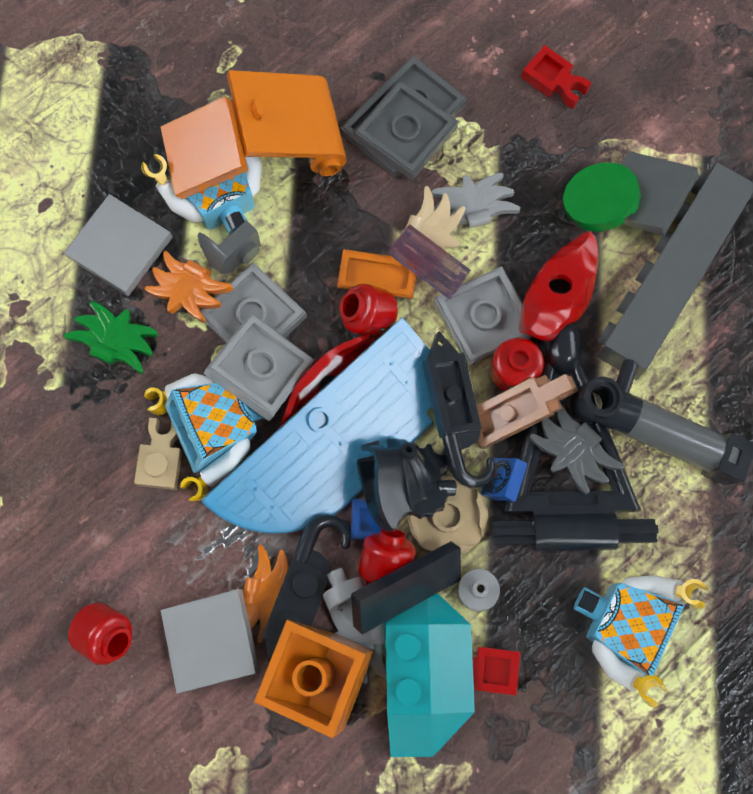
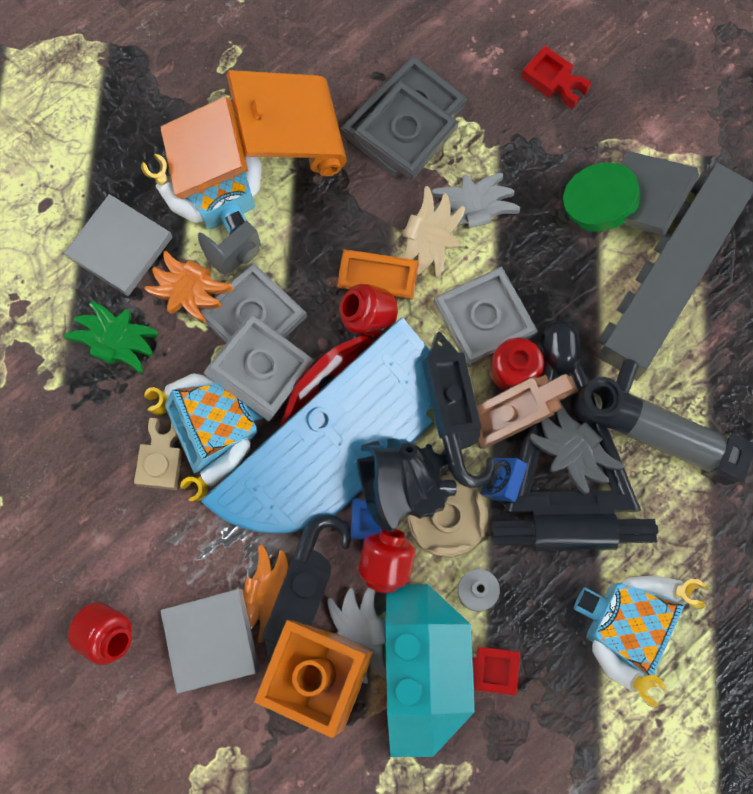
light grey tile [322,568,364,612] -> none
black tile [351,541,461,635] -> none
clear purple tile [388,224,471,300] -> none
red piece [519,231,599,341] -> none

